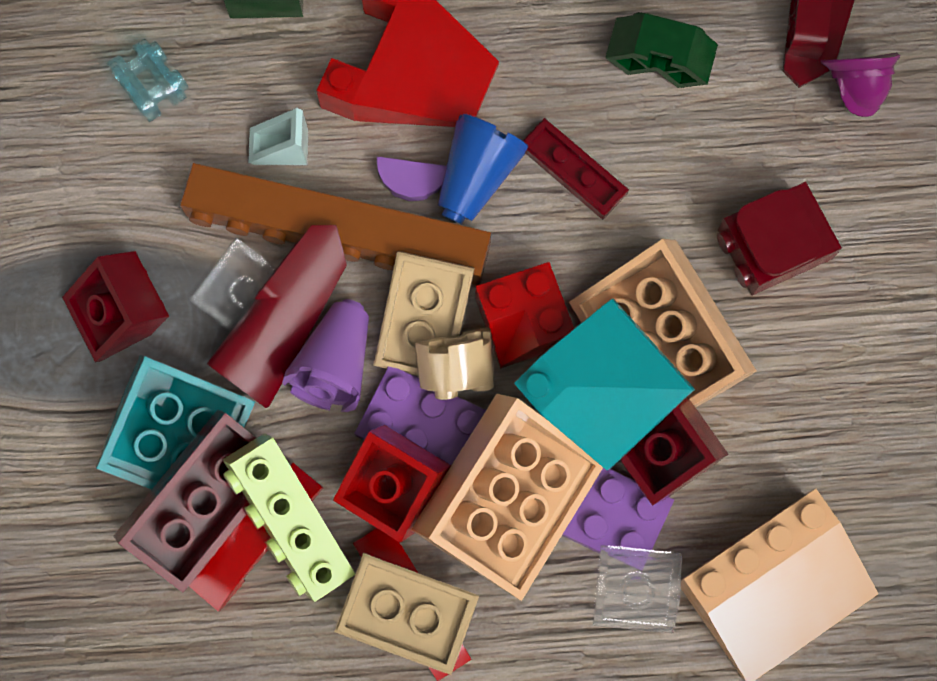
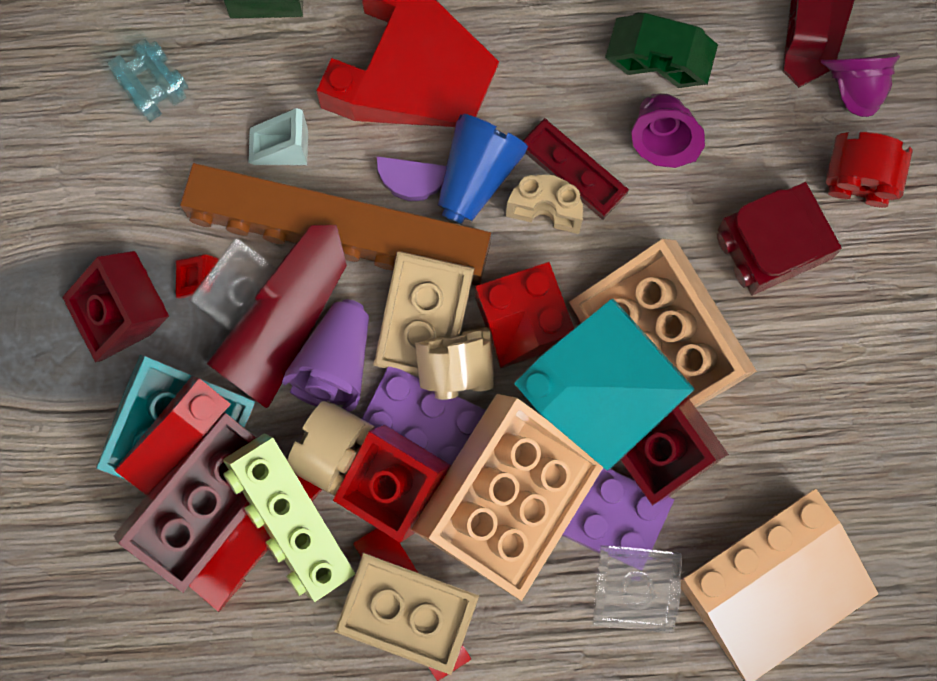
none -> red slope [114,376,230,496]
none -> red slope [176,254,222,299]
none -> tan brick [287,401,375,496]
none -> tan cylinder [506,175,583,234]
none -> magenta piece [631,93,705,168]
none -> red brick [826,132,913,208]

